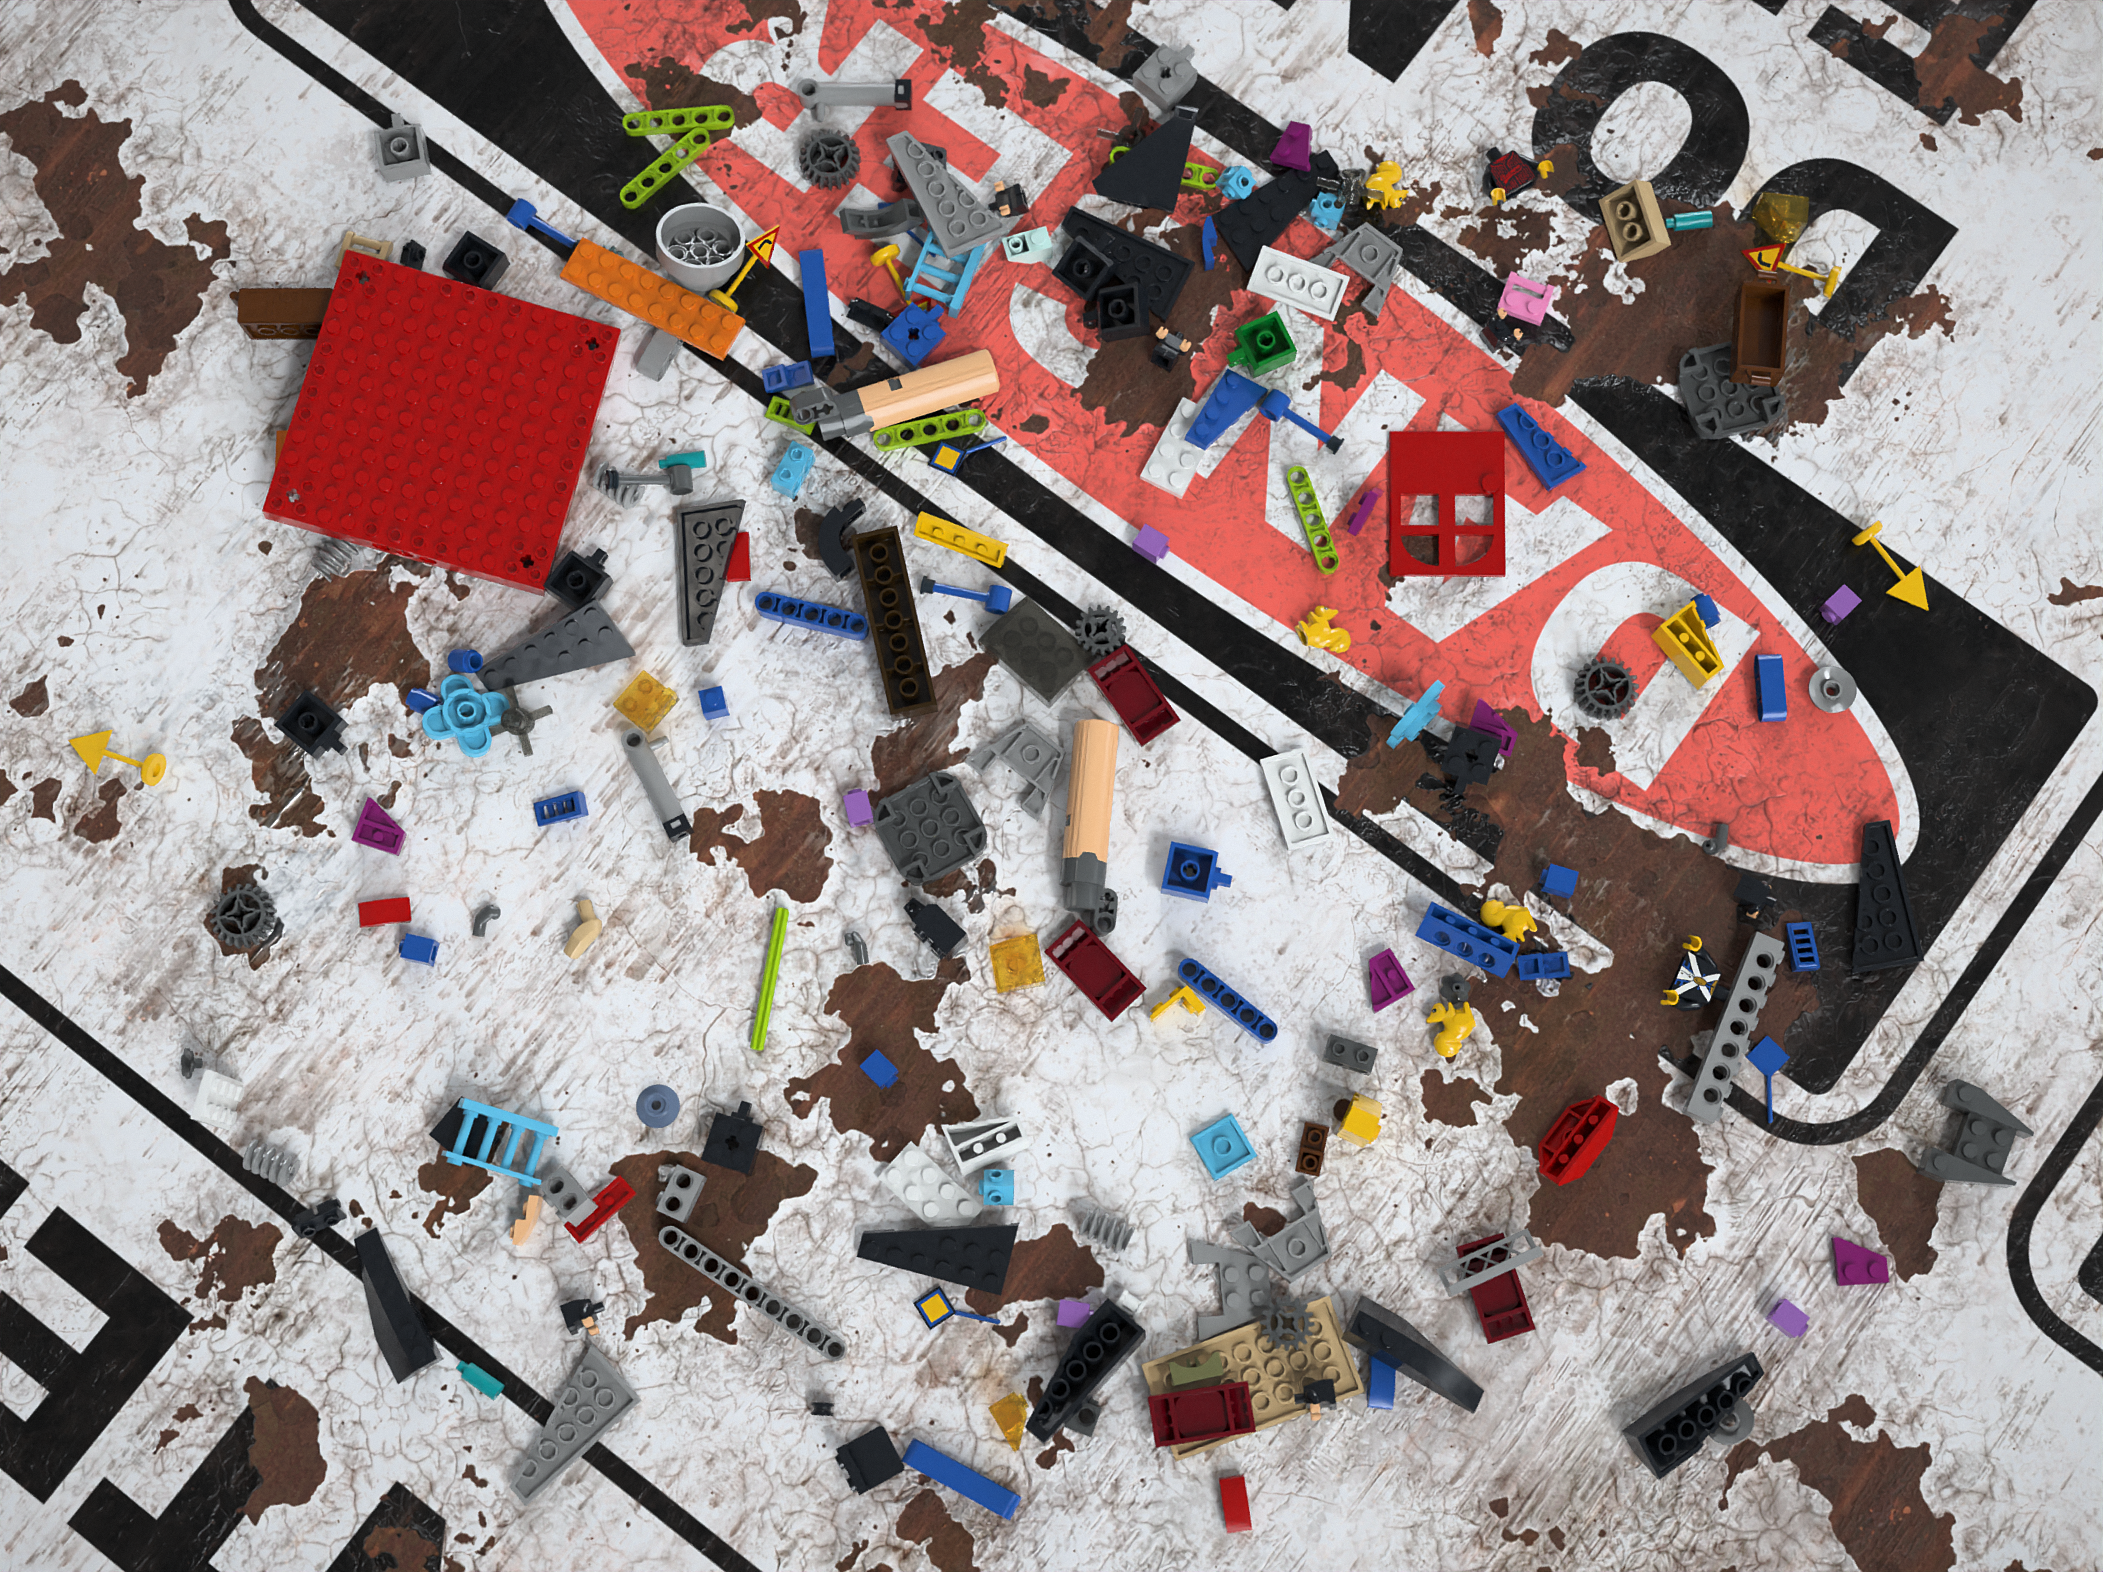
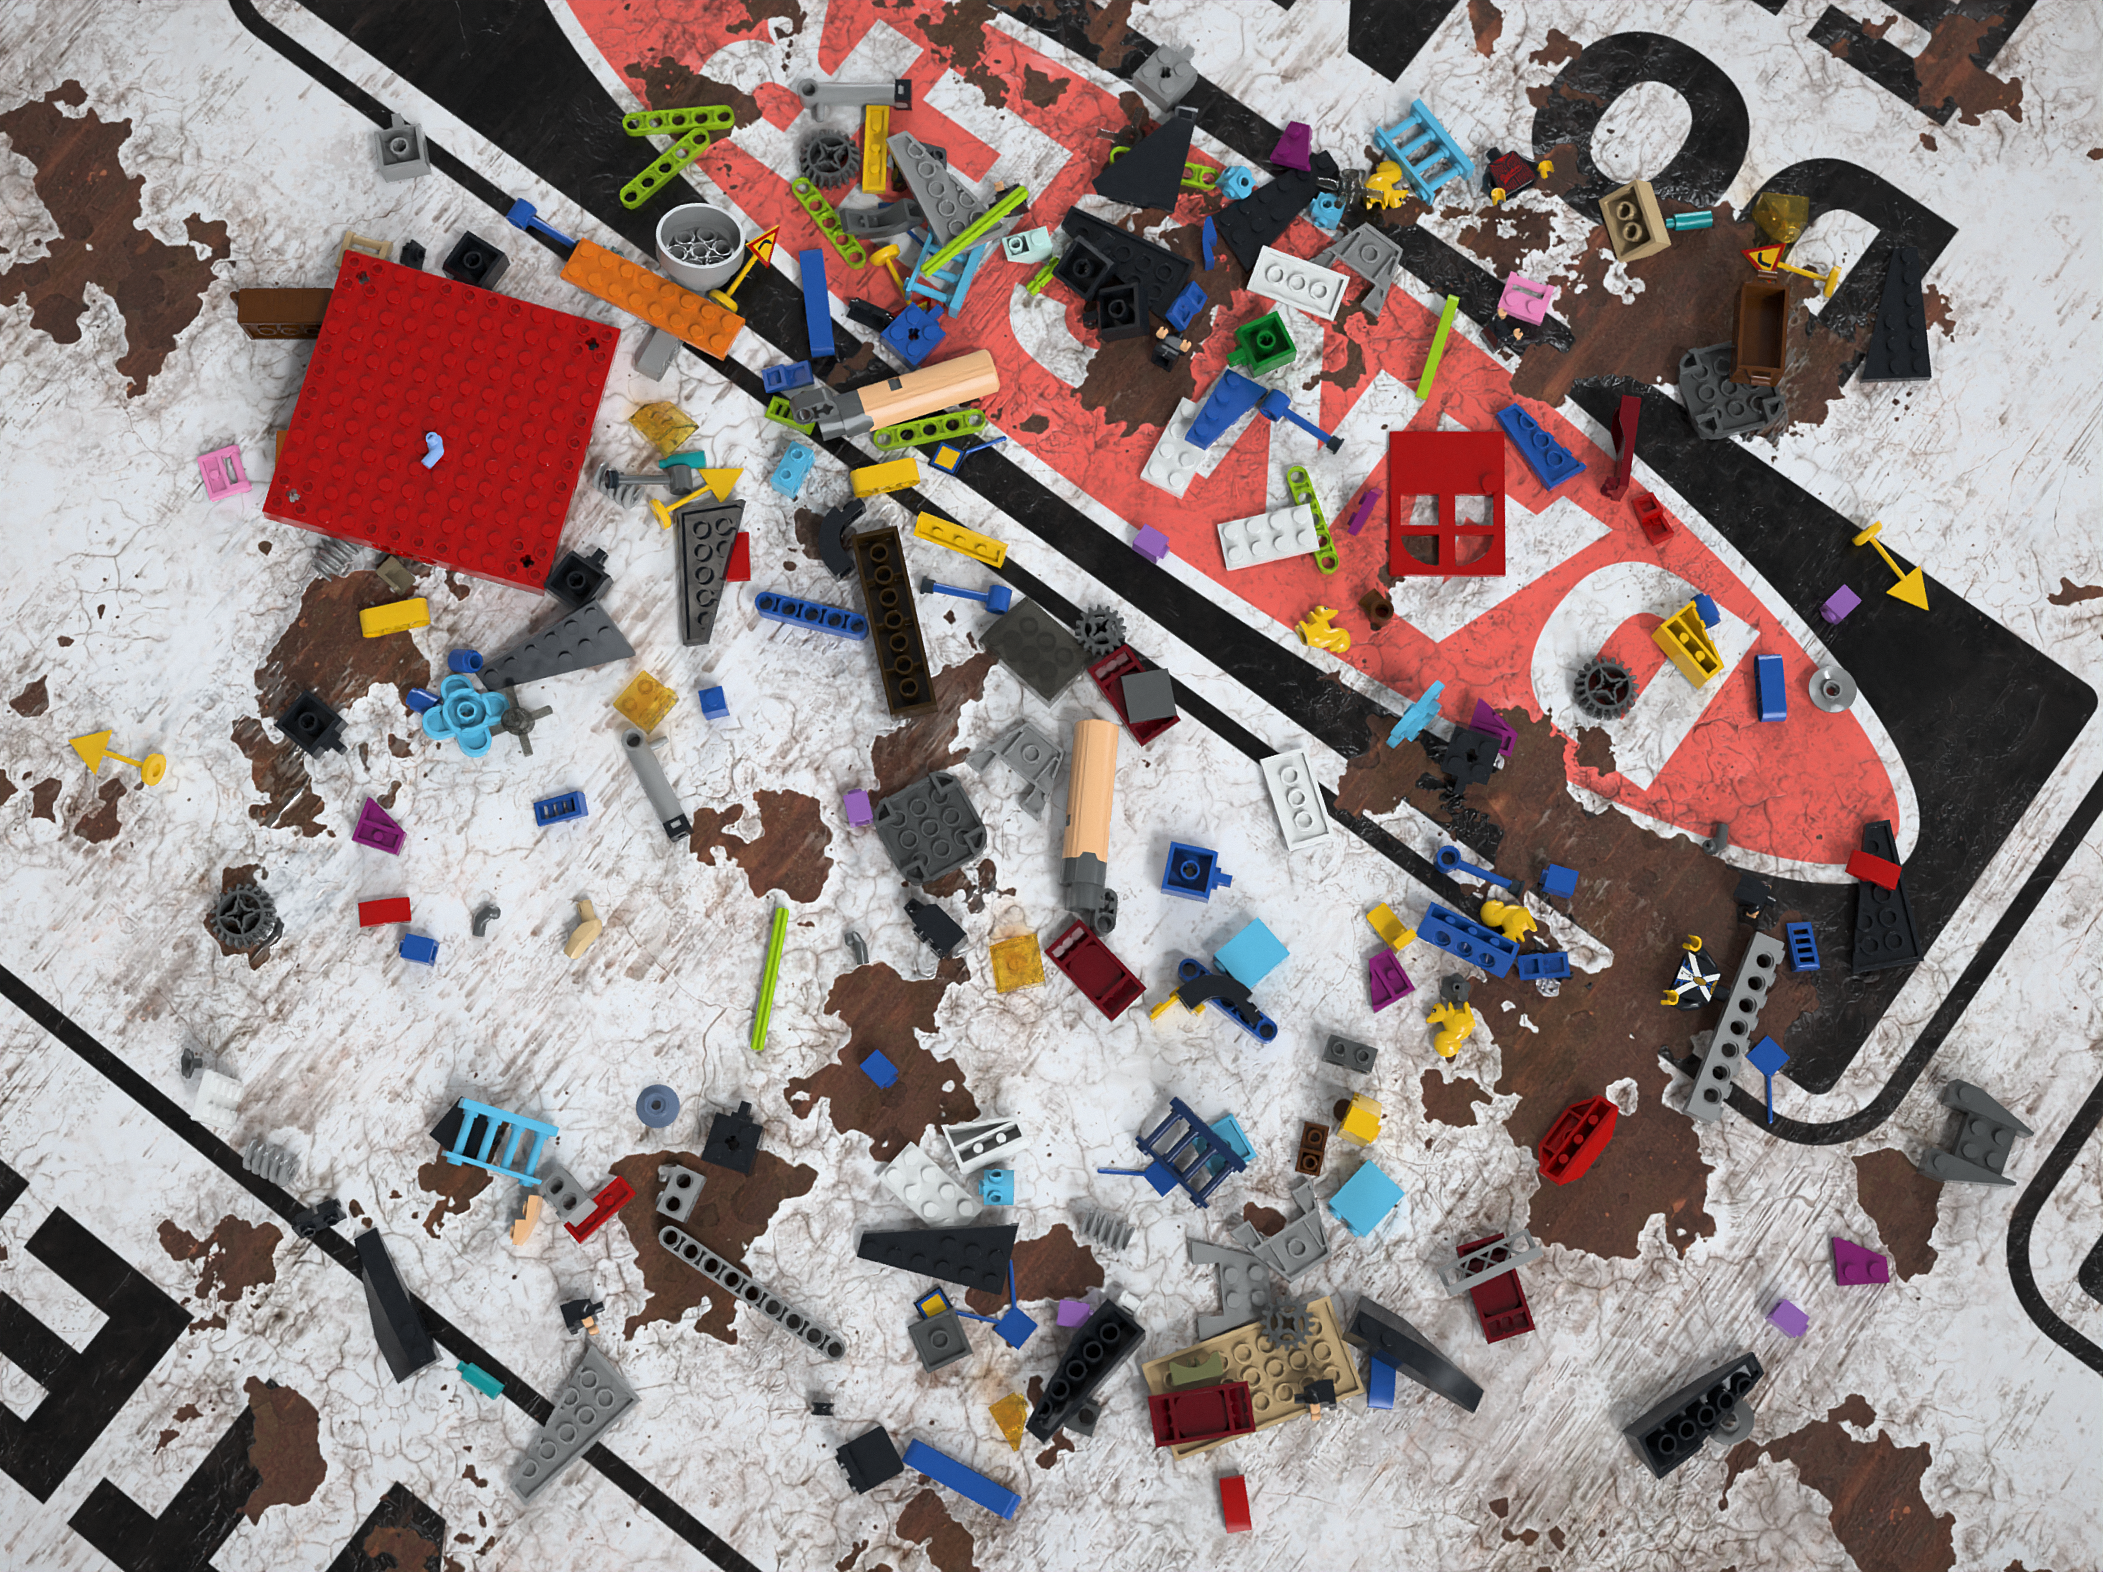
none -> bright pink plate [197,445,252,502]
none -> yellow beam [359,598,431,638]
none -> dark tan panel [375,555,416,597]
none -> light blue arm [421,432,444,469]
none -> clear yellow slope [628,401,700,459]
none -> yellow piece [648,468,744,530]
none -> lime beam [792,177,866,269]
none -> yellow beam [849,458,921,498]
none -> yellow plate [862,105,890,194]
none -> dark grey tile [907,1306,974,1374]
none -> lime axle [920,185,1029,277]
none -> blue piece [994,1259,1038,1350]
none -> lime axle [1026,257,1060,296]
none -> blue piece [1097,1153,1182,1197]
none -> dark grey tile [1121,668,1177,724]
none -> dark blue fence [1135,1096,1249,1209]
none -> blue slope [1165,281,1208,332]
none -> black arch [1175,975,1261,1028]
none -> medium azure brick [1213,917,1290,990]
none -> white plate [1217,503,1320,571]
none -> medium azure brick [1327,1159,1406,1239]
none -> reddish brown piece [1358,589,1394,628]
none -> yellow bracket [1366,902,1418,955]
none -> medium azure fence [1373,98,1475,206]
none -> lime beam [1415,294,1460,400]
none -> blue piece [1433,845,1525,899]
none -> dark red piece [1600,395,1641,502]
none -> red slope [1631,491,1674,546]
none -> red slope [1845,849,1902,890]
none -> black wing [1860,247,1932,383]

